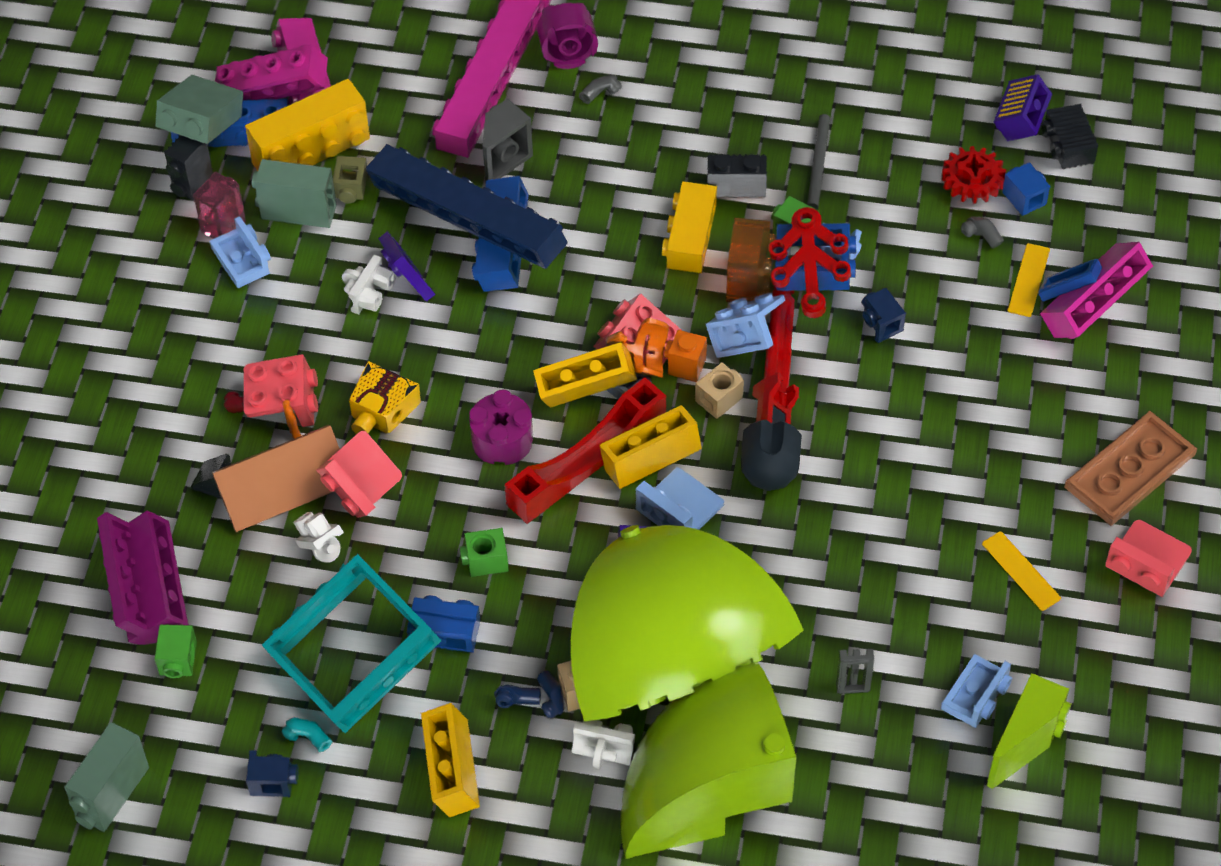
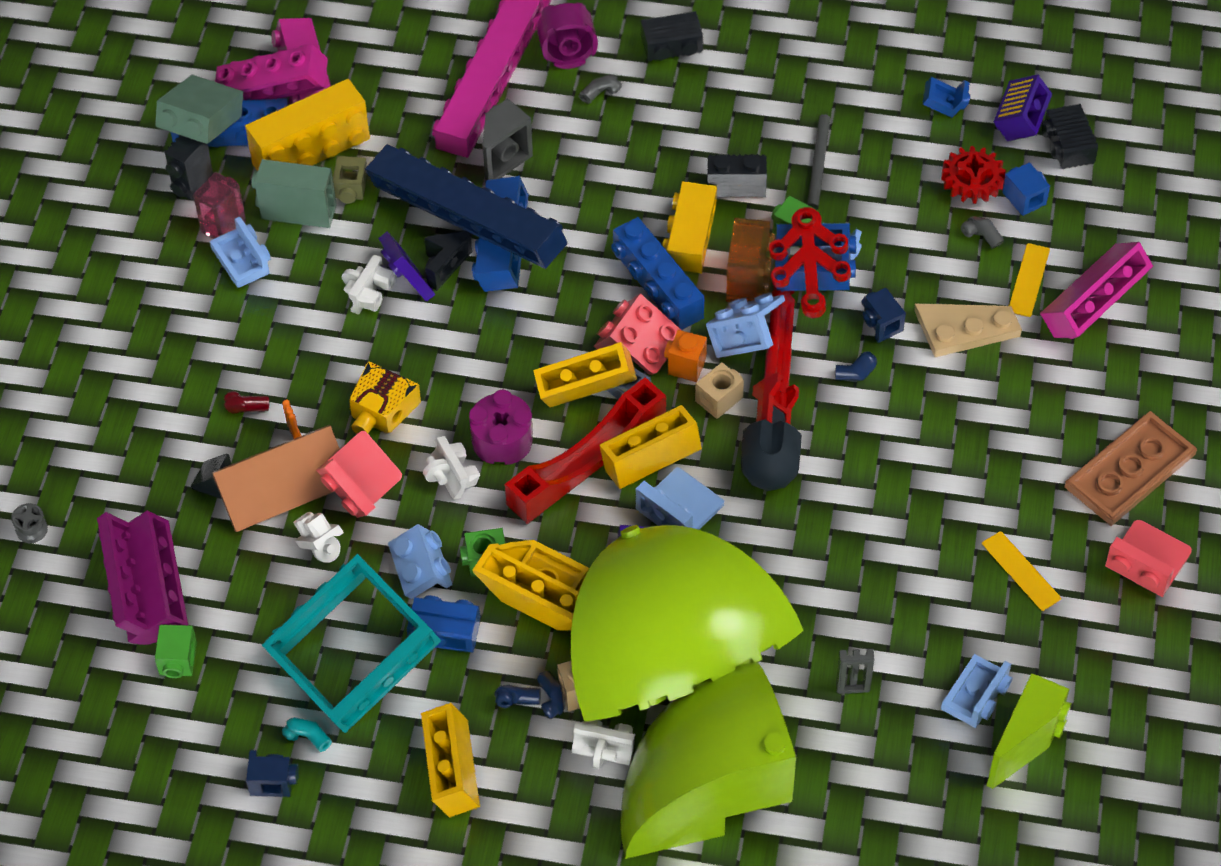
sand green brick [64,722,149,832] -> none
coral bracket [244,354,318,427] -> none
orange helmet [606,318,669,378] -> none
blue tile [1038,259,1103,302] -> none
none -> dark grey wheel [12,503,48,543]
none -> light blue bracket [388,524,452,599]
none -> white hips [423,436,480,500]
none -> black slope [424,231,472,291]
none -> yellow wedge [473,540,589,631]
none -> blue brick [611,217,704,330]
none -> black brick [641,11,703,62]
none -> dark blue arm [835,351,877,381]
none -> tan wing [914,303,1022,357]
none -> blue bracket [923,77,971,118]

